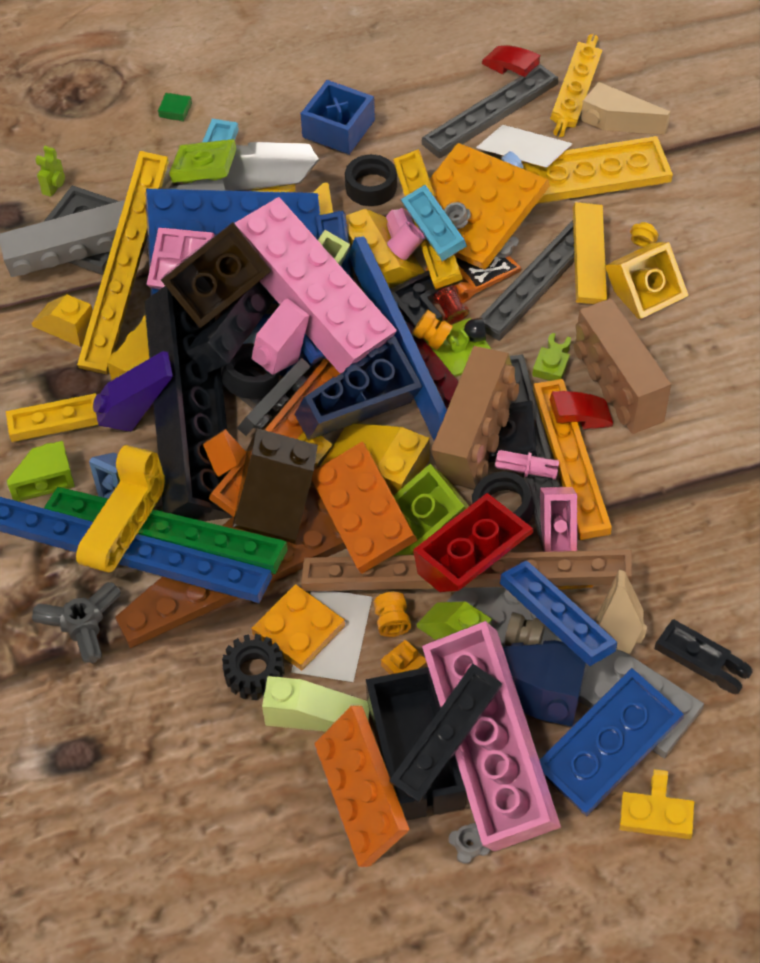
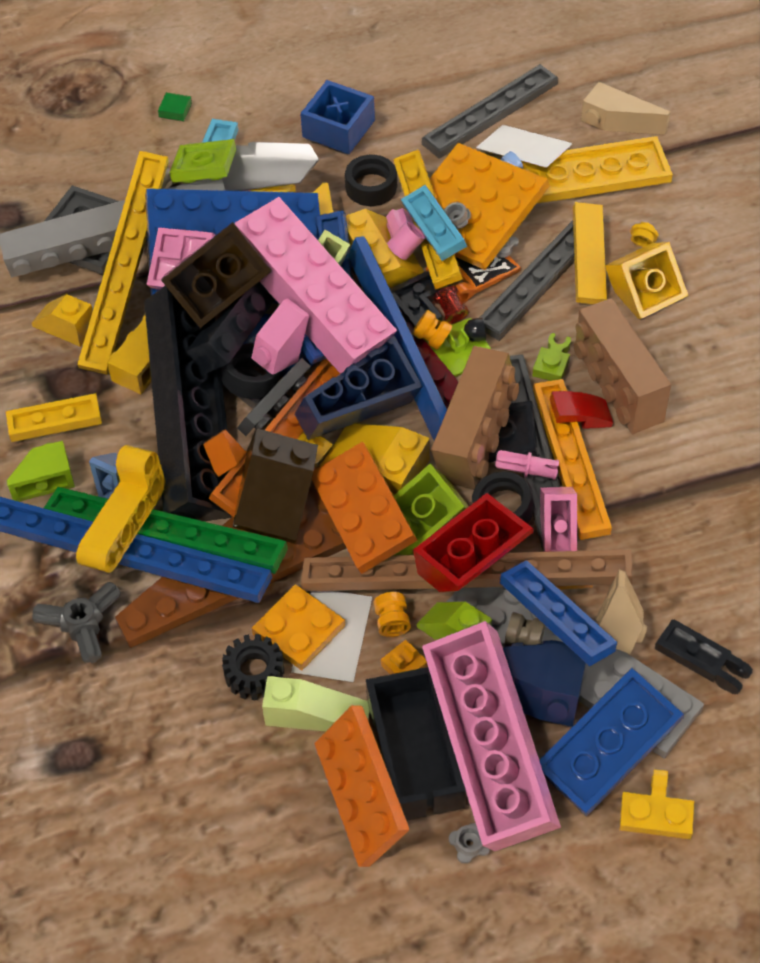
lime plate [36,146,65,197] -> none
dark purple slope [93,351,173,432] -> none
black plate [389,663,502,804] -> none
red slope [482,45,540,77] -> none
yellow plate [550,34,602,137] -> none

